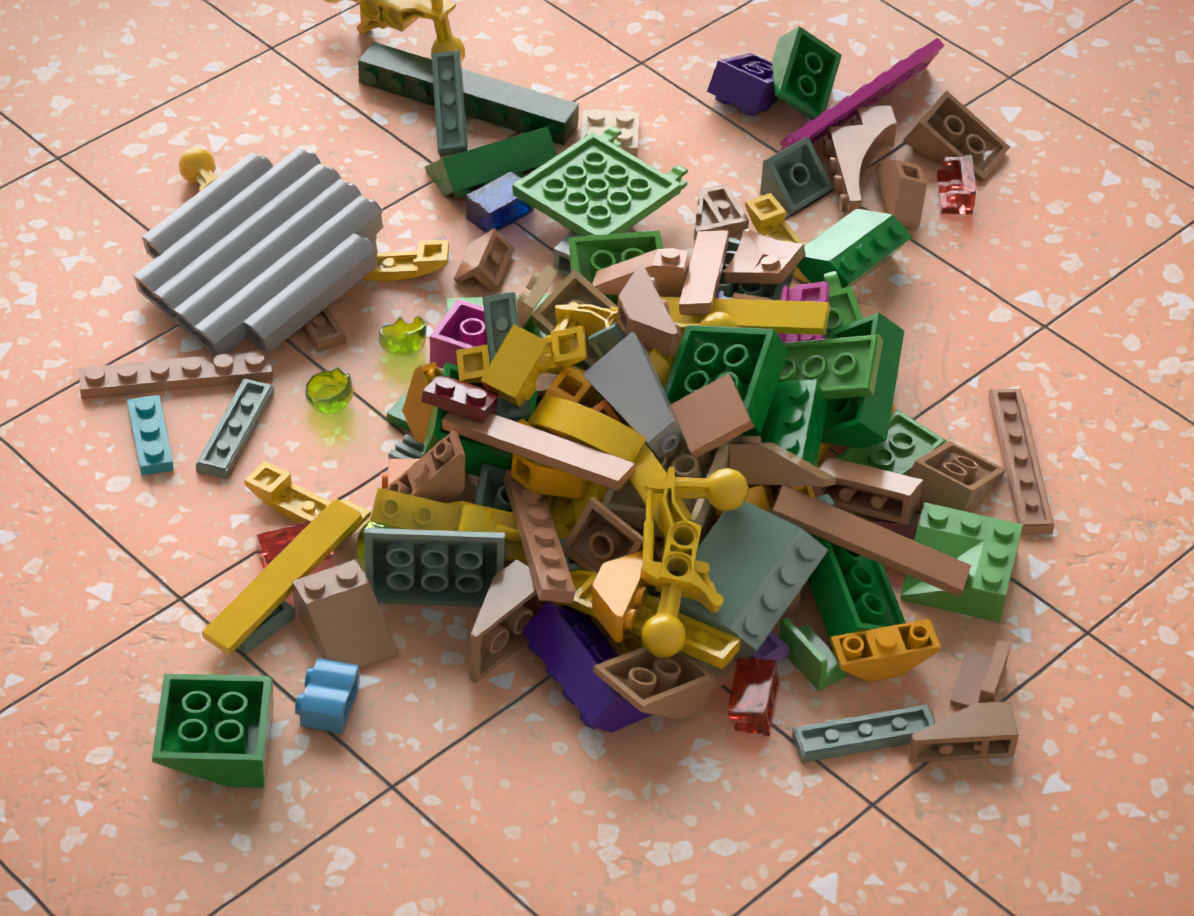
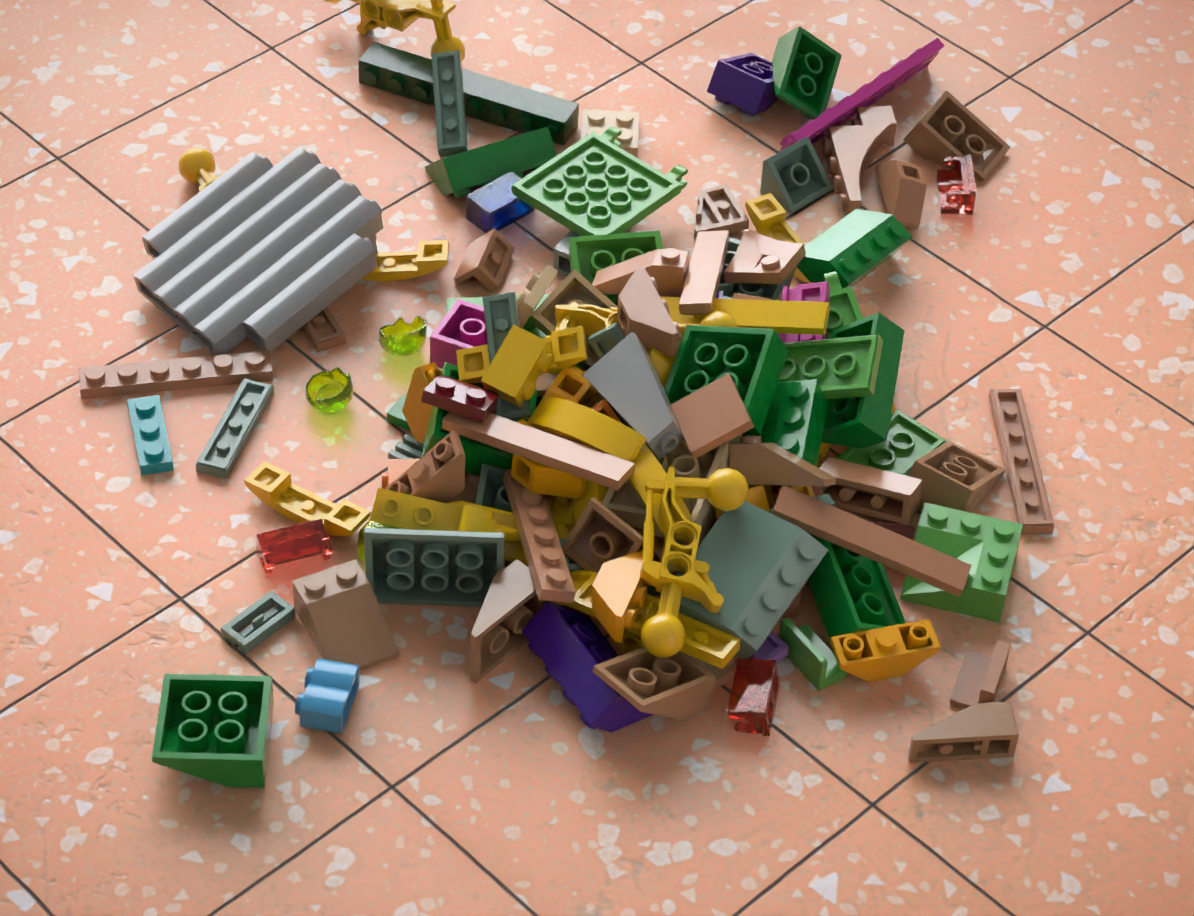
yellow tile [202,498,362,656] -> none
sand green tile [792,705,935,763] -> none

